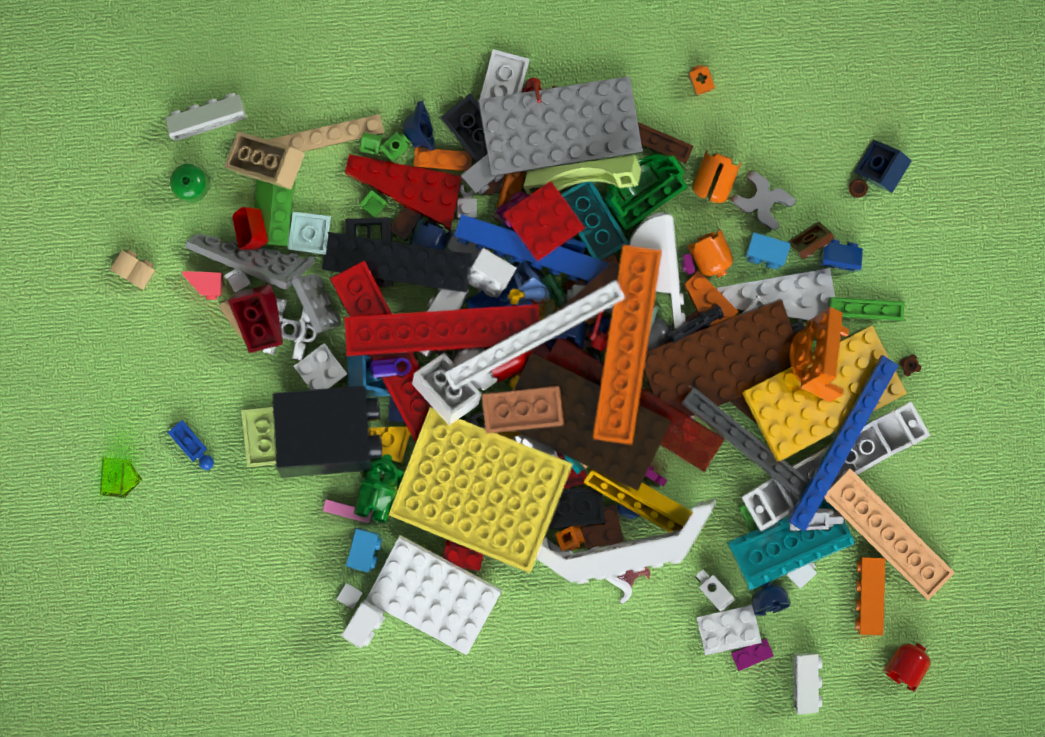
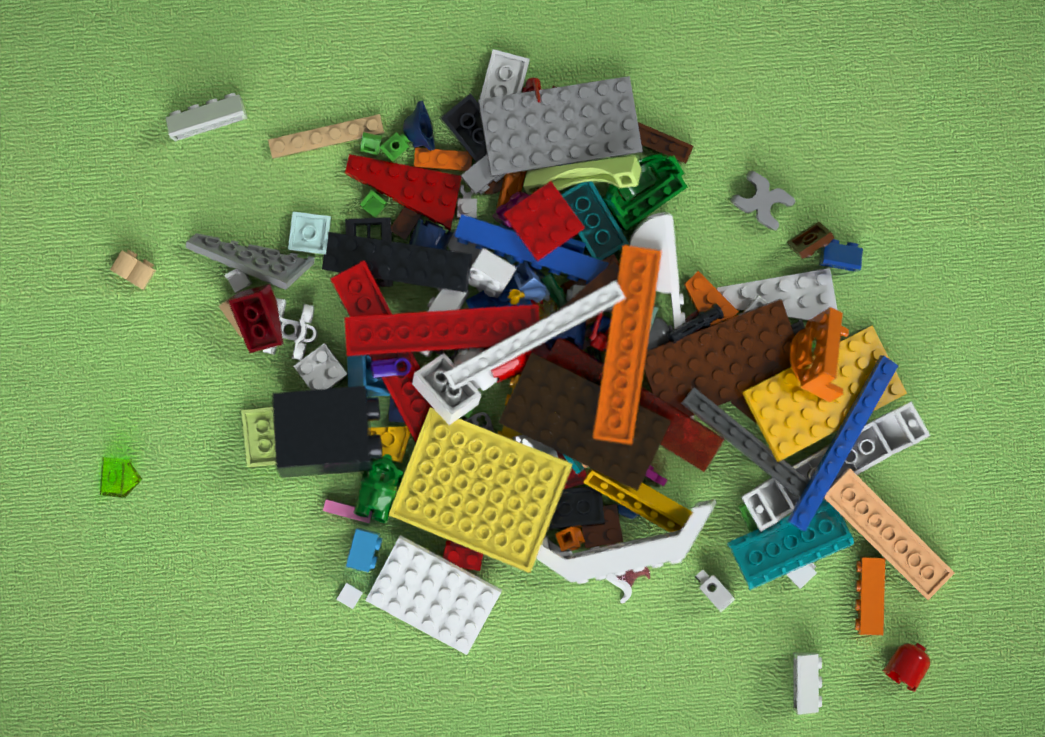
blue plate [168,420,214,470] -> none
green cylinder [170,164,210,203] -> none
coral slope [183,271,223,300] -> none
tan brick [224,131,305,190] -> none
red piece [232,207,268,250] -> none
bright green slope [254,178,296,247] -> none
light grey plate [291,273,341,334] -> none
white brick [341,599,385,648] -> none
nougat plate [482,386,564,433] -> none
magenta plate [681,254,696,275] -> none
orange cylinder [687,229,733,278] -> none
orange brick [688,65,715,96] -> none
orange cylinder [692,150,742,203] -> none
white plate [697,605,762,656] -> none
magenta plate [731,638,774,671] -> none
dark azure brick [744,233,791,270] -> none
dark blue cylinder [752,582,791,616] -> none
light grey hinge [789,509,844,531] -> none
bright green tile [828,297,905,321] -> none
reddish brown plate [848,179,868,198] -> none
dark blue slope [854,139,912,193] -> none
reddish brown plate [899,354,921,376] -> none

